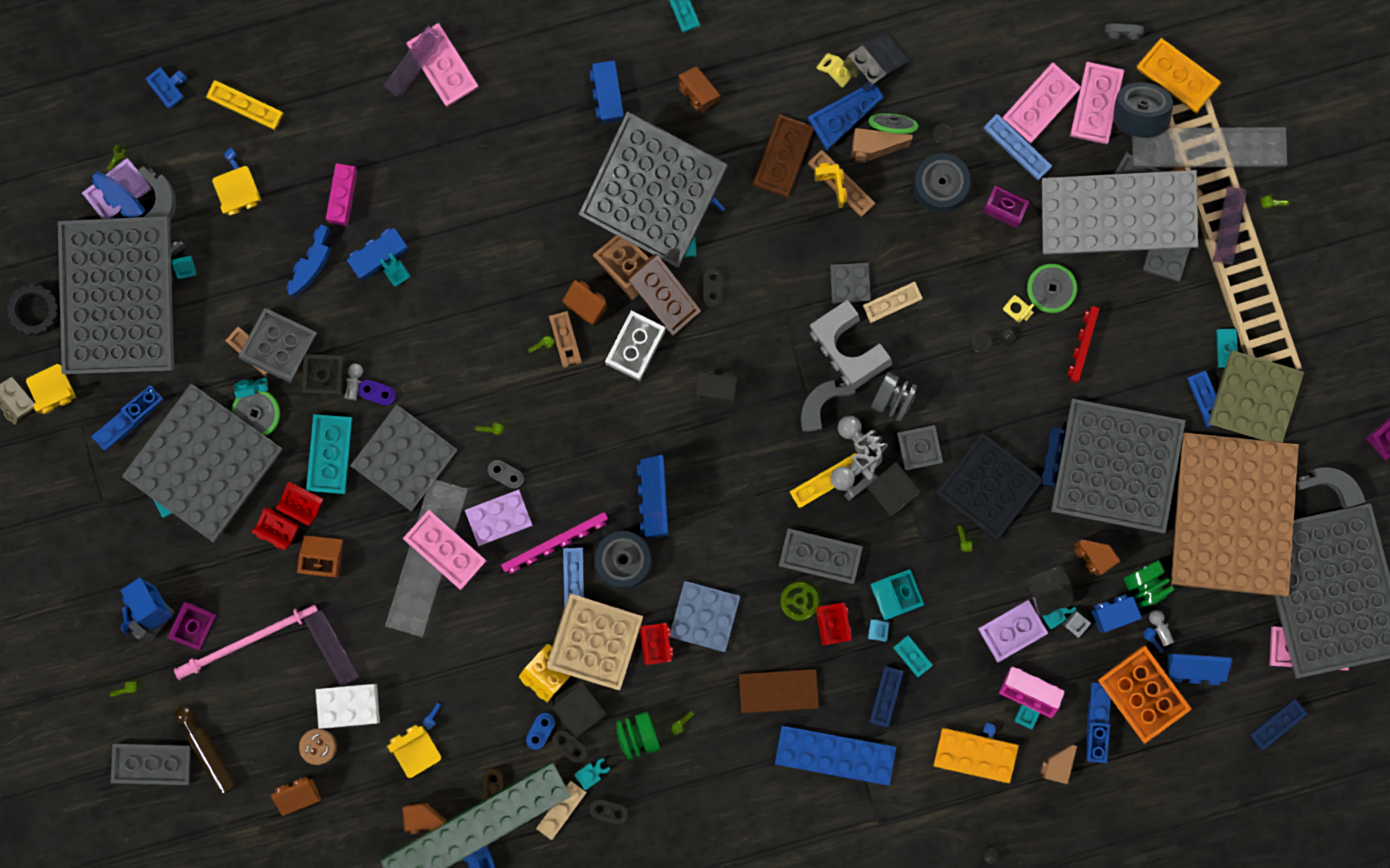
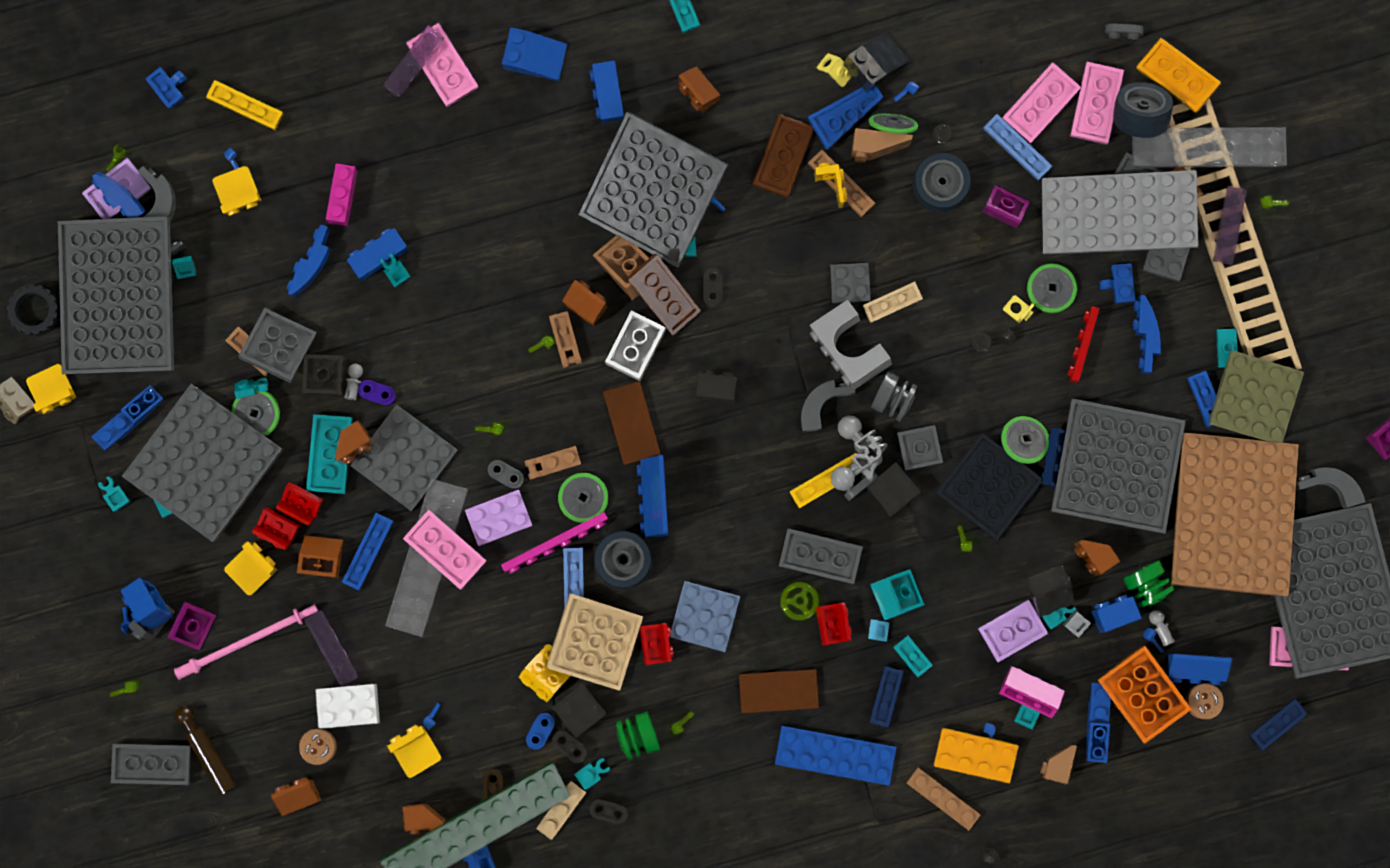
none -> teal plate [98,476,131,512]
none -> yellow bracket [224,541,277,595]
none -> dark orange slope [335,421,375,465]
none -> blue plate [342,513,394,591]
none -> blue slope [502,27,567,81]
none -> medium nougat plate [524,446,581,480]
none -> dark grey wheel [558,473,608,523]
none -> reddish brown tile [603,381,661,465]
none -> blue hand [893,82,919,102]
none -> medium nougat plate [906,768,980,830]
none -> dark grey wheel [1001,416,1049,464]
none -> blue plate [1099,263,1135,304]
none -> blue slope [1133,295,1161,374]
none -> medium nougat head [1185,683,1224,719]

